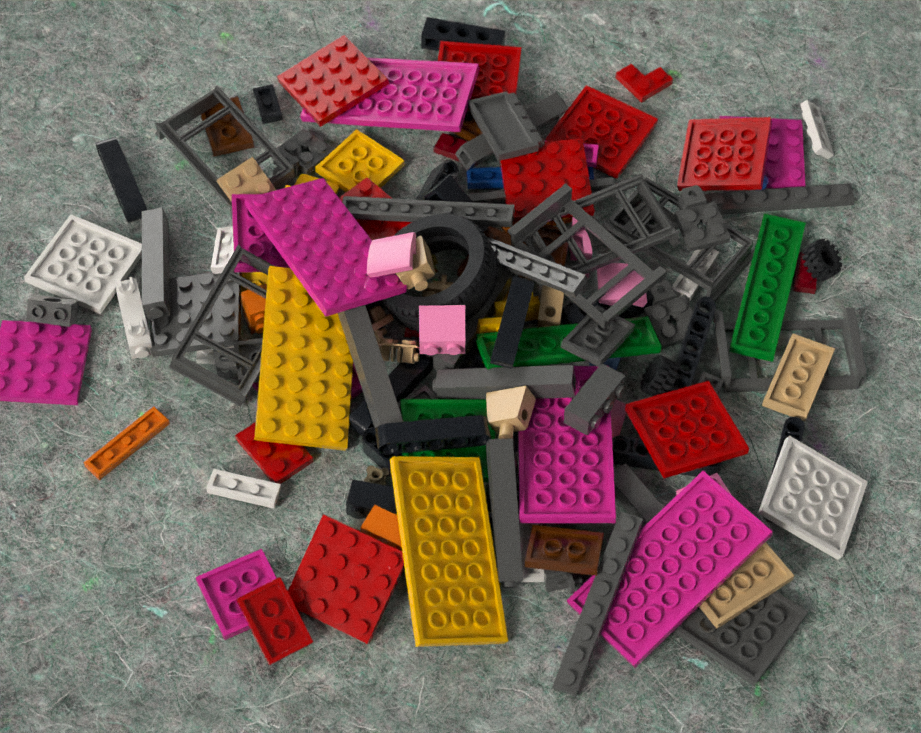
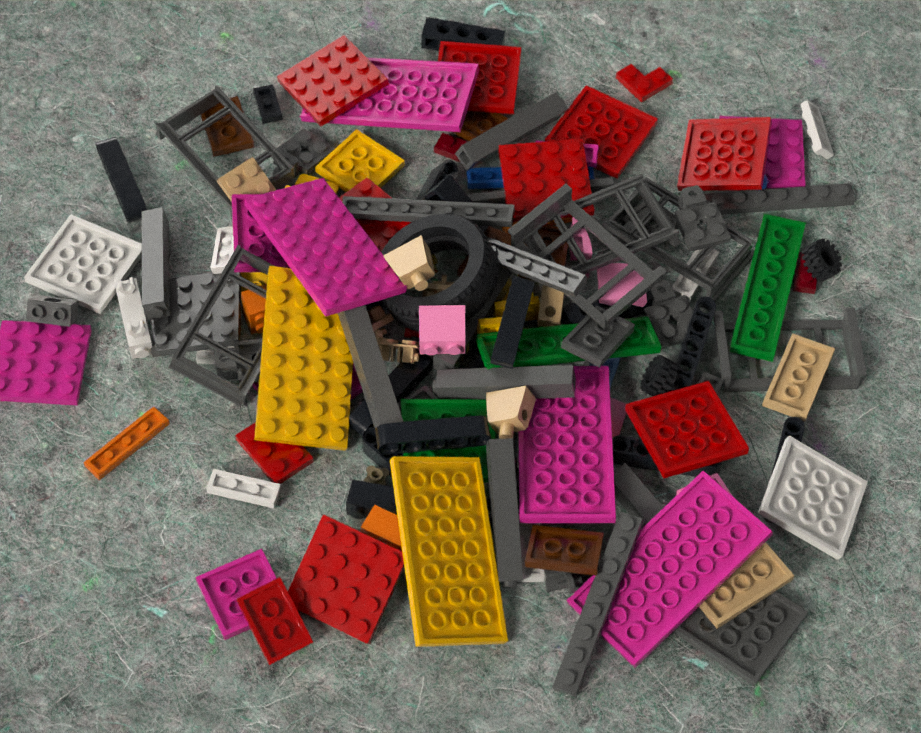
bright pink slope [367,232,416,278] -> none
dark grey hinge [468,91,545,161] -> none
dark grey brick [564,363,626,435] -> none

